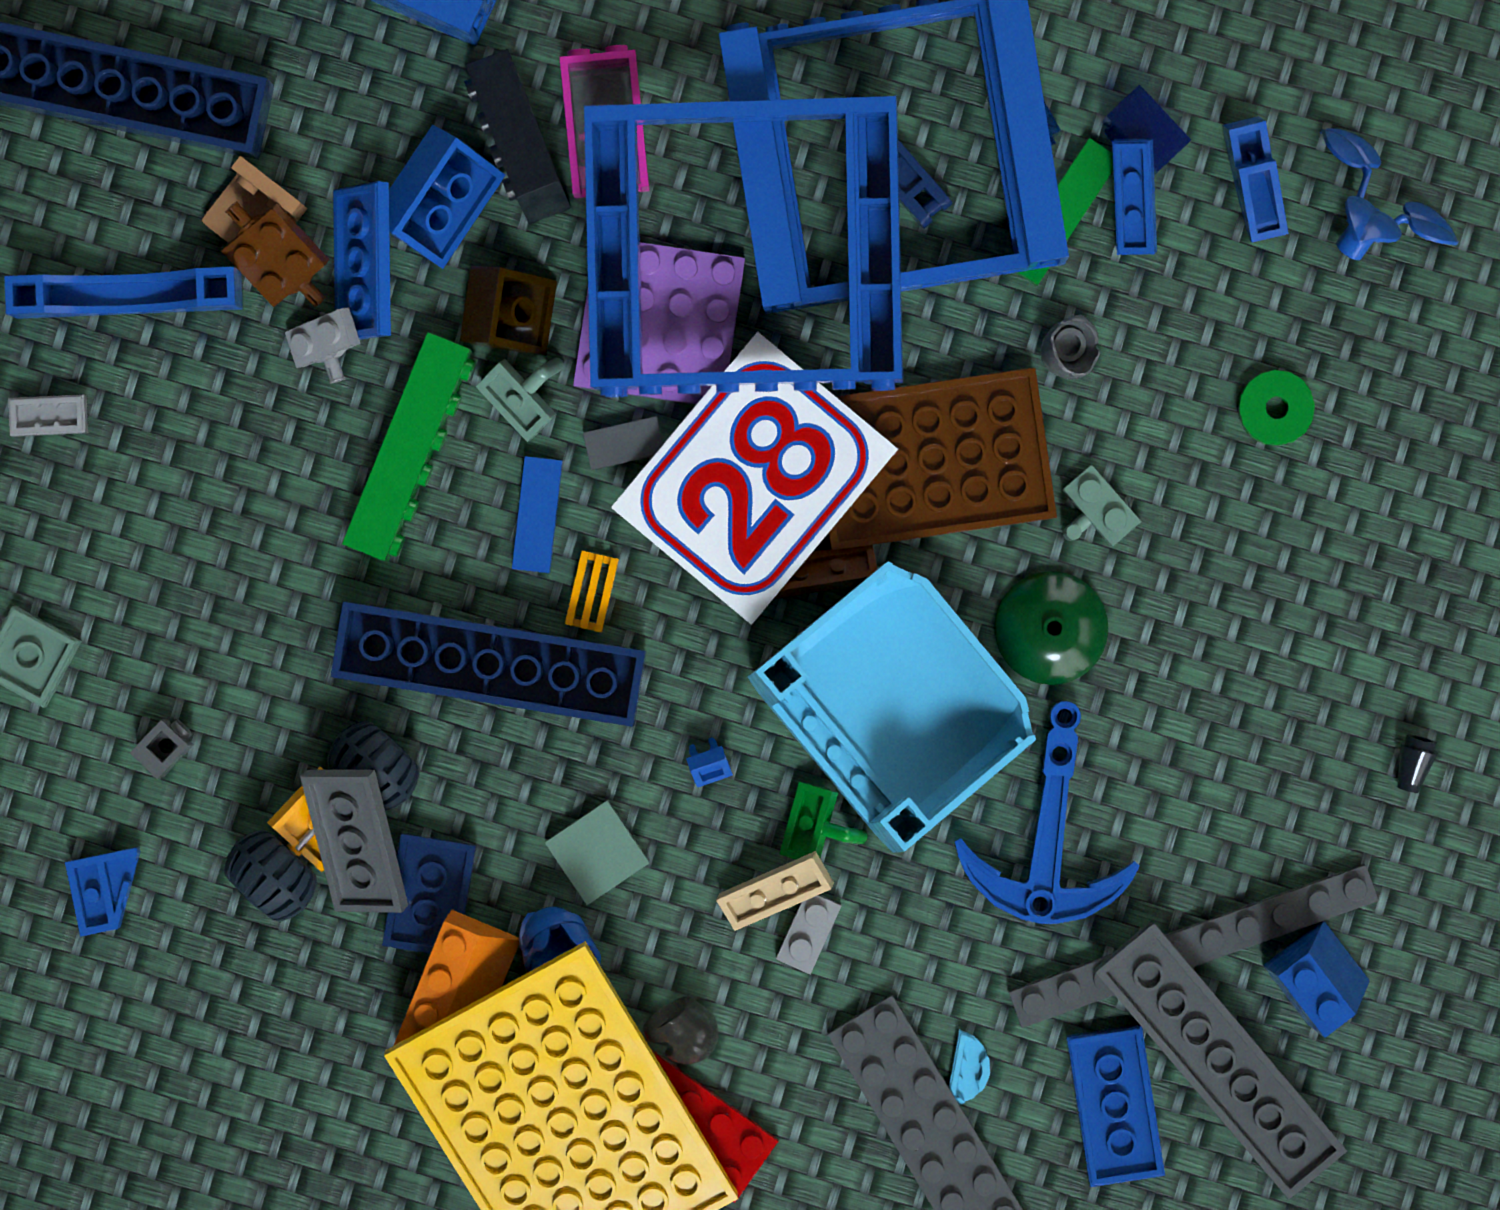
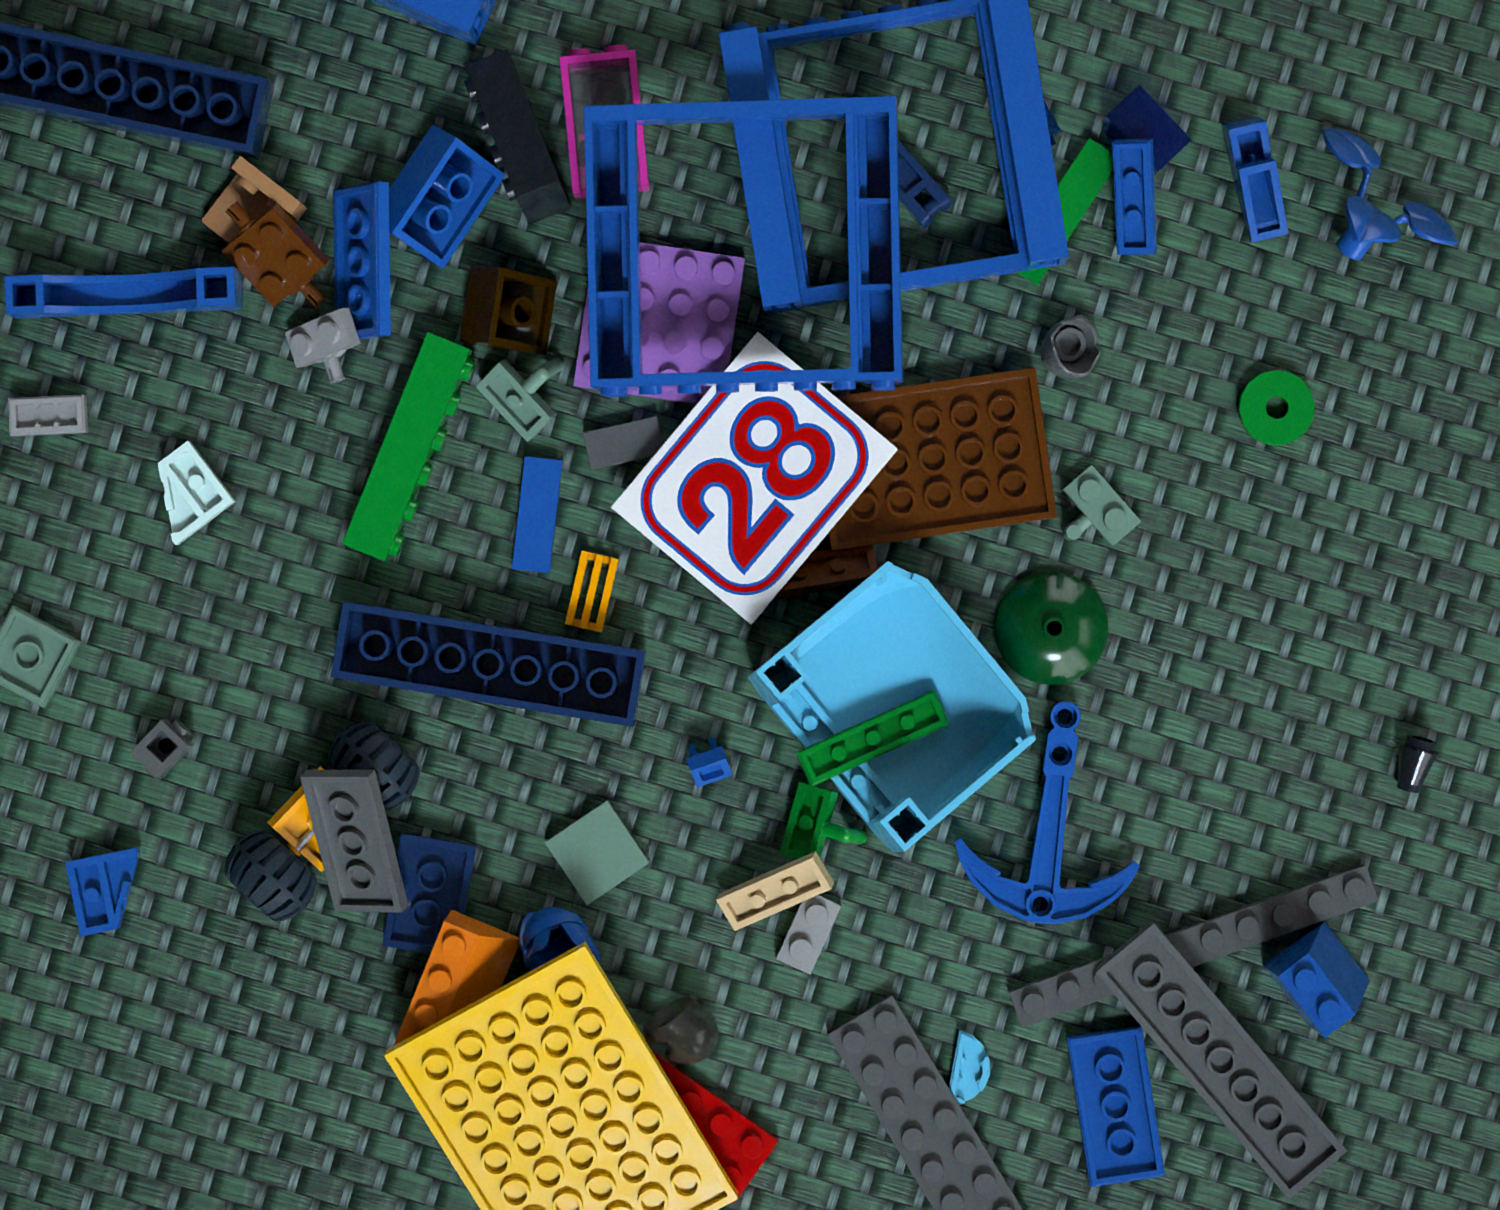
none -> light aqua wing [158,441,236,545]
none -> green tile [795,690,949,787]

